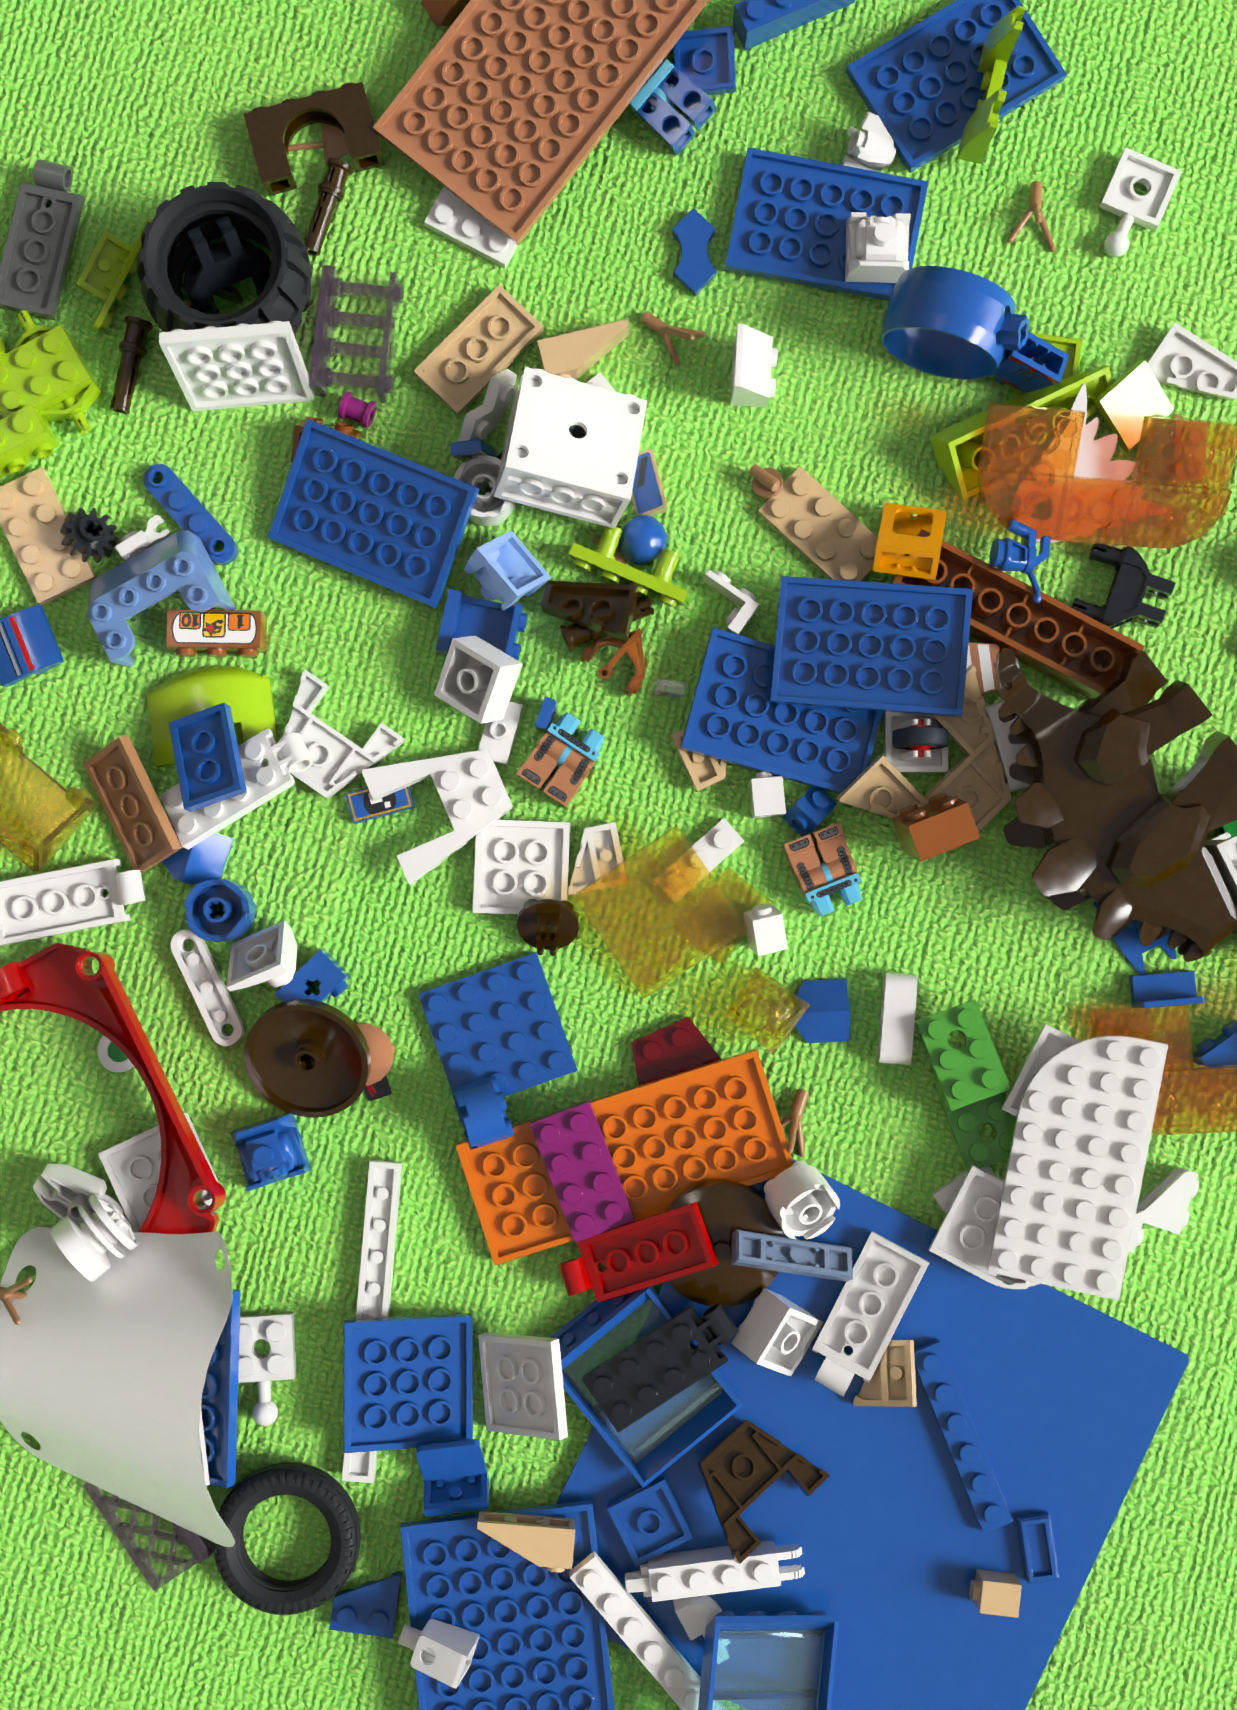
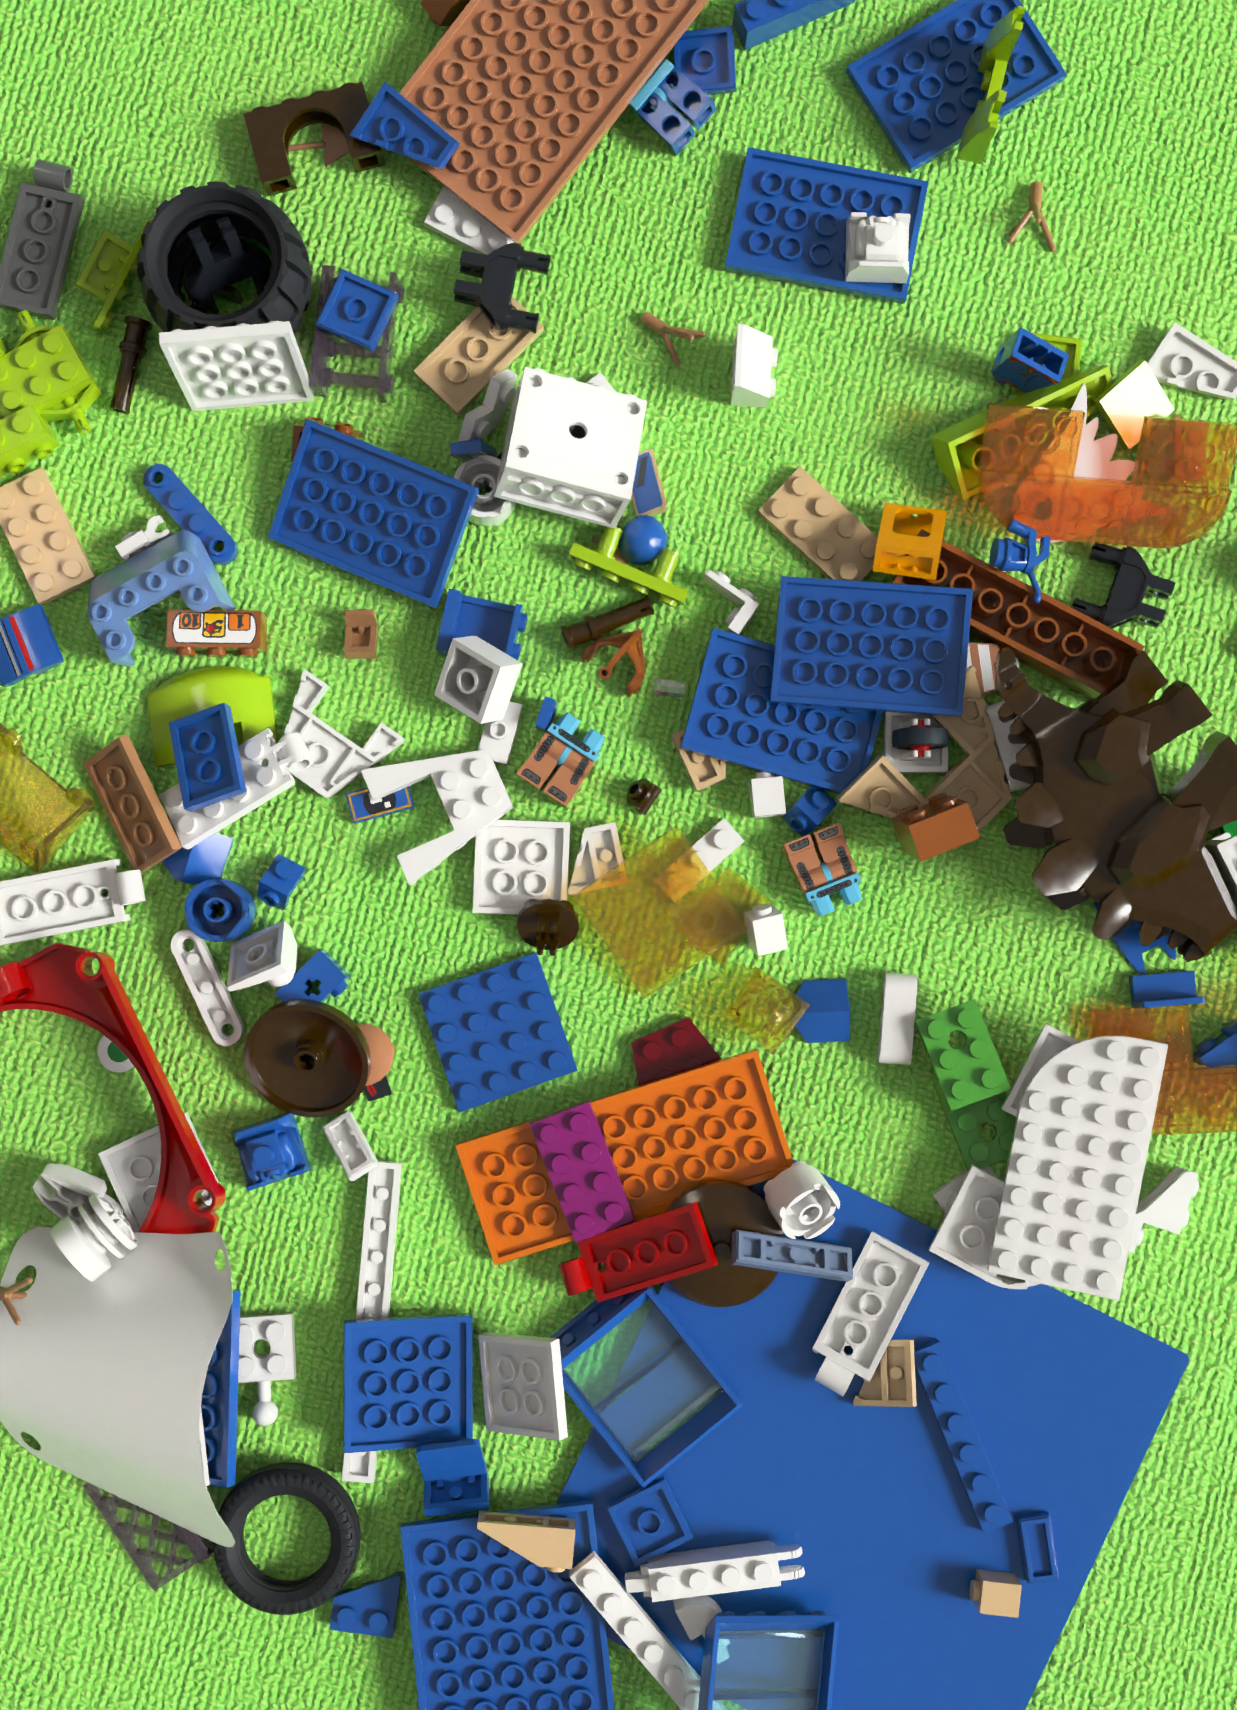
black gear [60,507,119,563] -> none
dark brown pin [304,158,353,256] -> none
magenta bush [338,391,377,429] -> none
white torso [398,1619,480,1689] -> none
blue brick [452,1076,514,1150] -> none
light blue brick [464,531,551,611] -> none
tan slope [537,319,629,379] -> none
dark brown wing [541,581,639,642] -> none
black hinge [582,1303,739,1433] -> none
blue tile [672,208,717,296] -> none
dark brown wing [697,1420,830,1564] -> none
white slope [731,1288,824,1377] -> none
medium nougat plate [749,464,783,498] -> none
medium nougat plant [780,1089,809,1157] -> none
white brick [841,112,896,171] -> none
blue cylinder [881,266,1029,380] -> none
white plate [1099,148,1182,257] -> none
none -> blue bracket [257,854,306,910]
none -> blue tile [315,268,399,353]
none -> white plate [322,1110,379,1182]
none -> medium nougat bracket [344,609,379,659]
none -> blue wing [350,82,460,170]
none -> black connector [454,242,551,334]
none -> dark brown plate [627,778,662,816]

